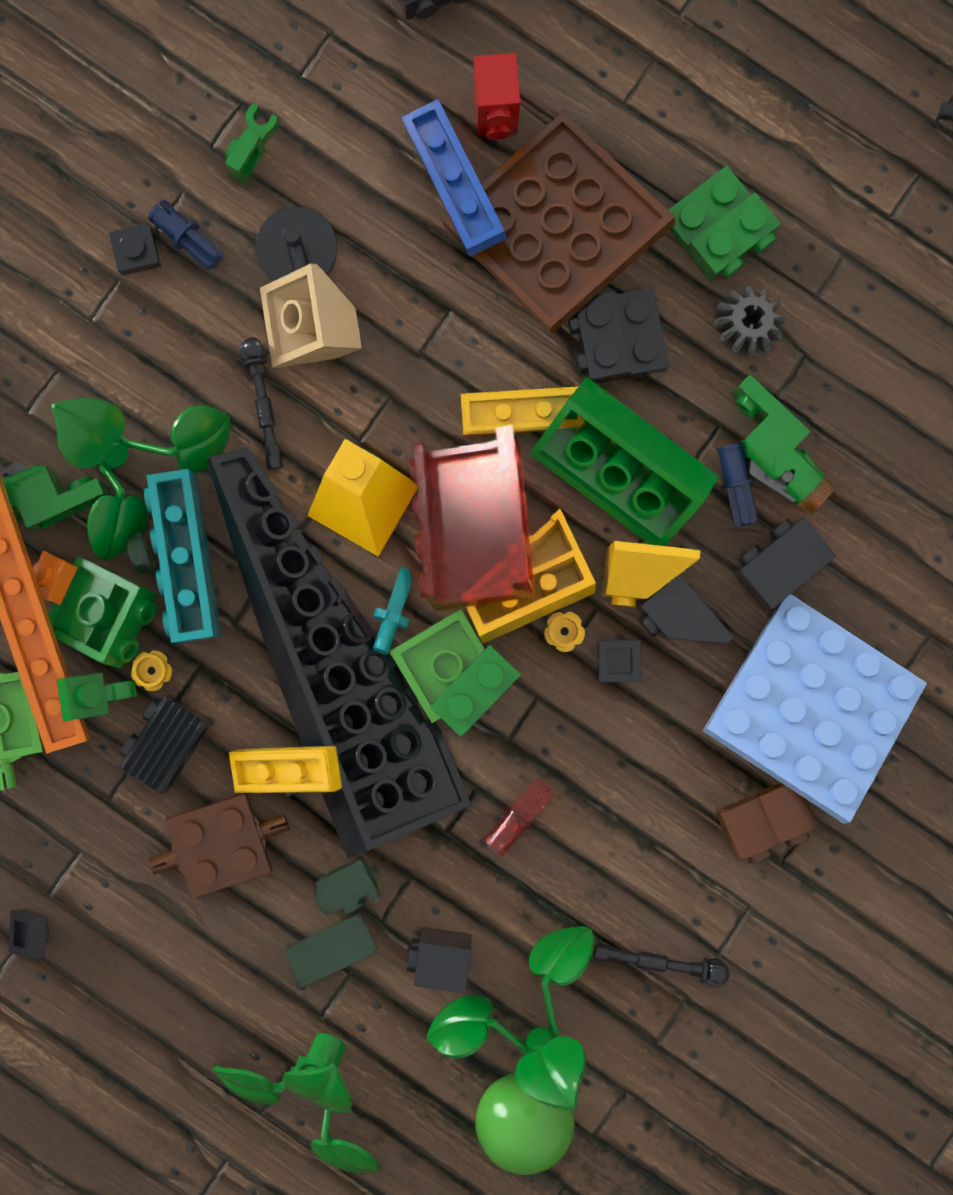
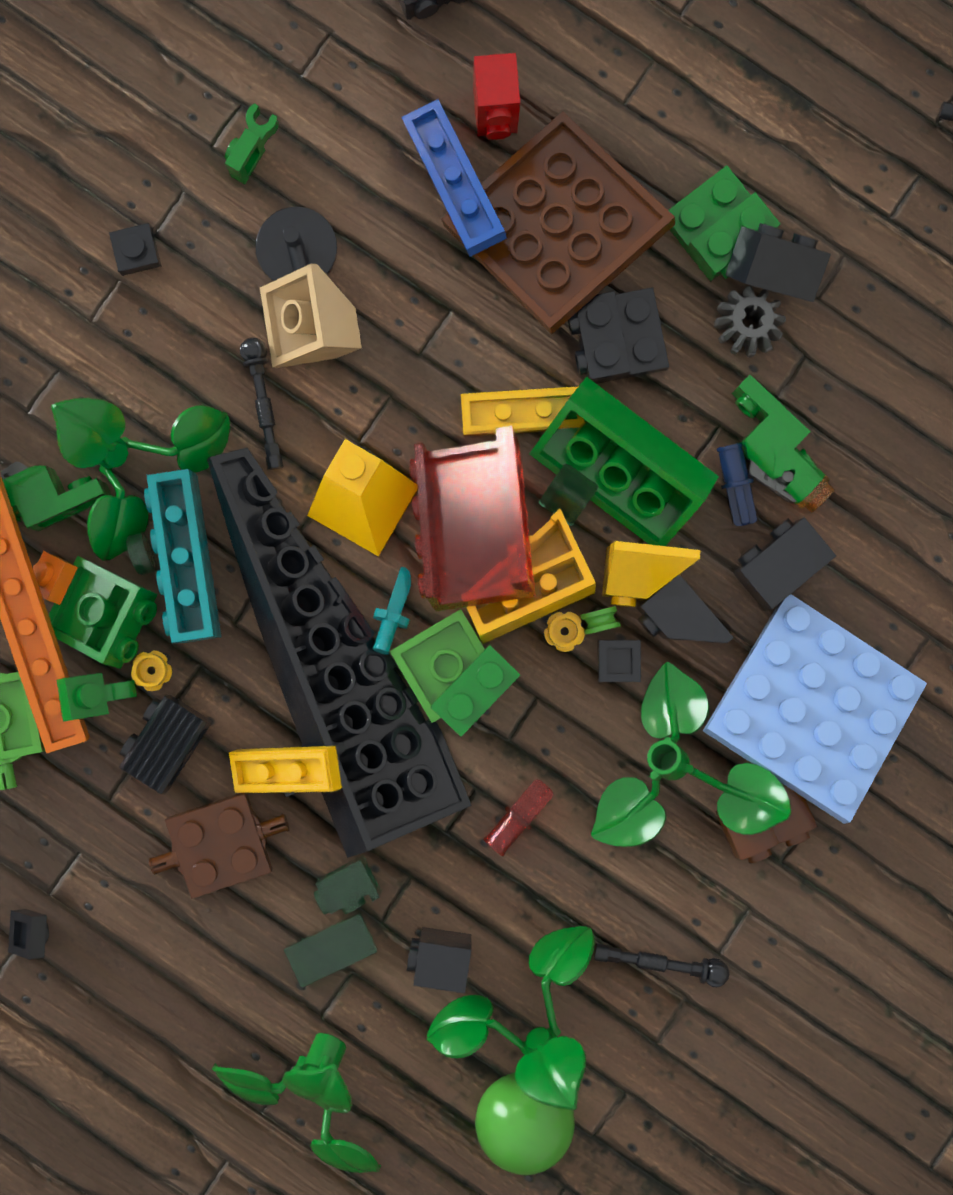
dark blue axle [148,200,223,269] -> none
none -> clear green slope [538,464,598,526]
none -> bright green bush [580,606,621,635]
none -> green plant [591,662,791,847]
none -> black brick [725,223,831,302]

